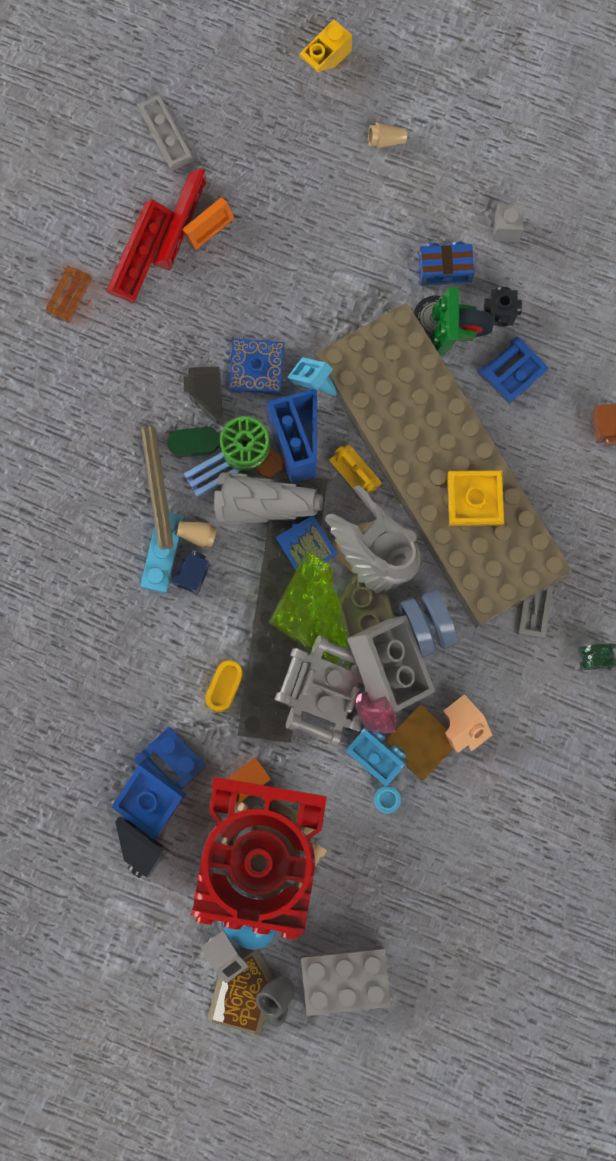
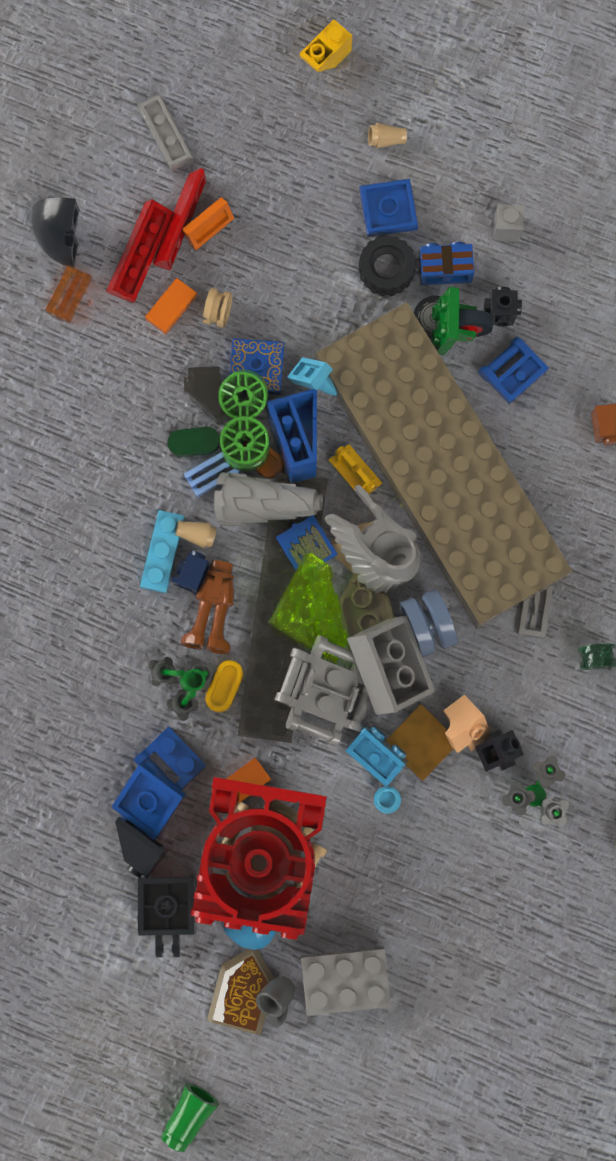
dark tan axle [141,426,174,550] -> none
light grey brick [201,931,249,983] -> none
clear pink slope [355,692,397,733] -> none
yellow tile [447,470,504,526] -> none
none -> black brick [32,198,80,268]
none -> black hinge [138,876,197,957]
none -> orange tile [145,278,198,335]
none -> dark grey plant [148,657,216,721]
none -> green plant [161,1083,219,1152]
none -> dark orange piece [180,560,234,655]
none -> tan wheel [203,288,233,328]
none -> bright green wheel [219,370,269,419]
none -> blue plate [359,179,418,237]
none -> black tyre [359,235,416,296]
none -> black brick [475,729,524,772]
none -> dark grey plant [502,756,569,827]

